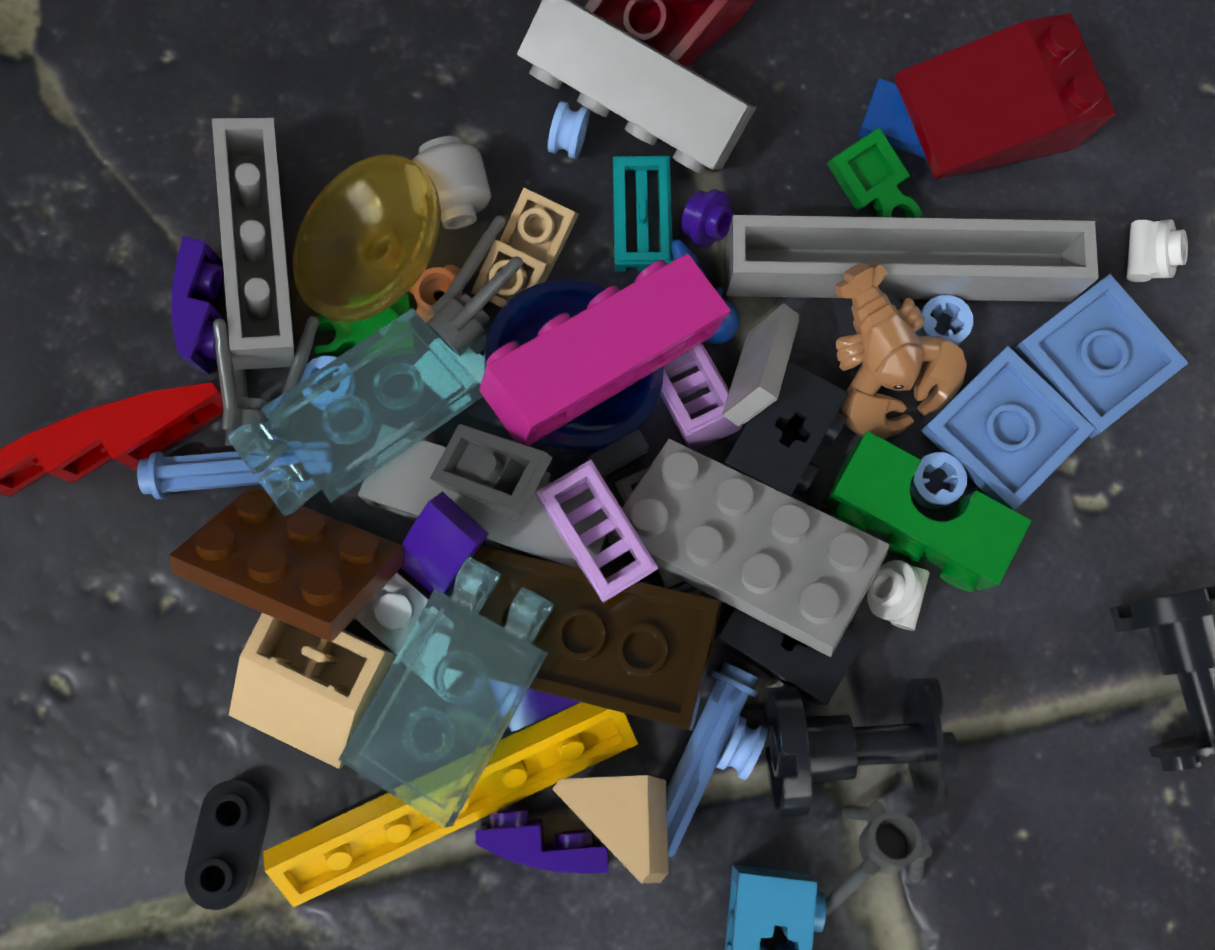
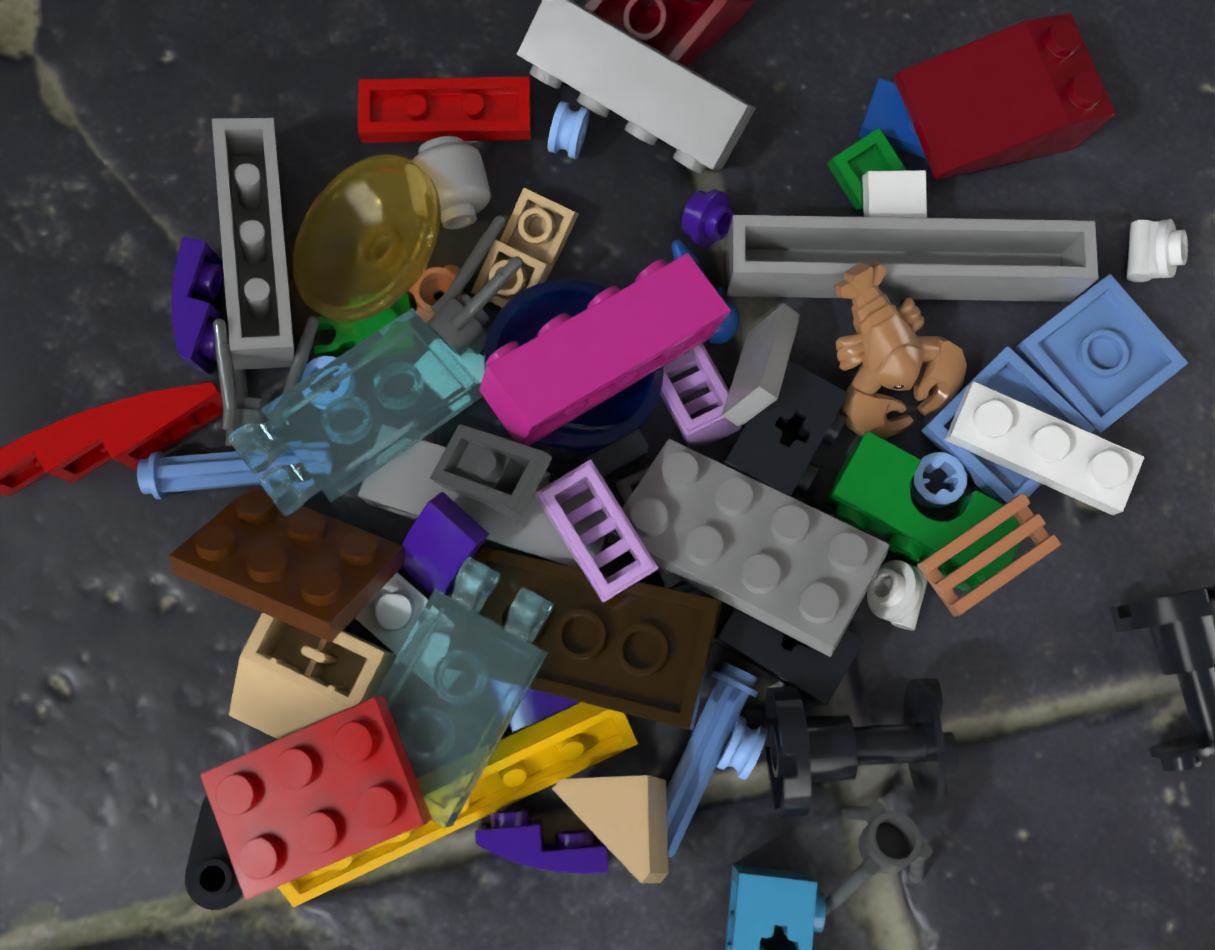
teal tile [613,156,673,272] -> none
light blue bush [915,295,973,346] -> none
none -> red plate [200,695,432,901]
none -> red plate [358,77,531,143]
none -> white tile [862,170,927,218]
none -> nougat tile [917,493,1062,617]
none -> white plate [945,382,1144,515]

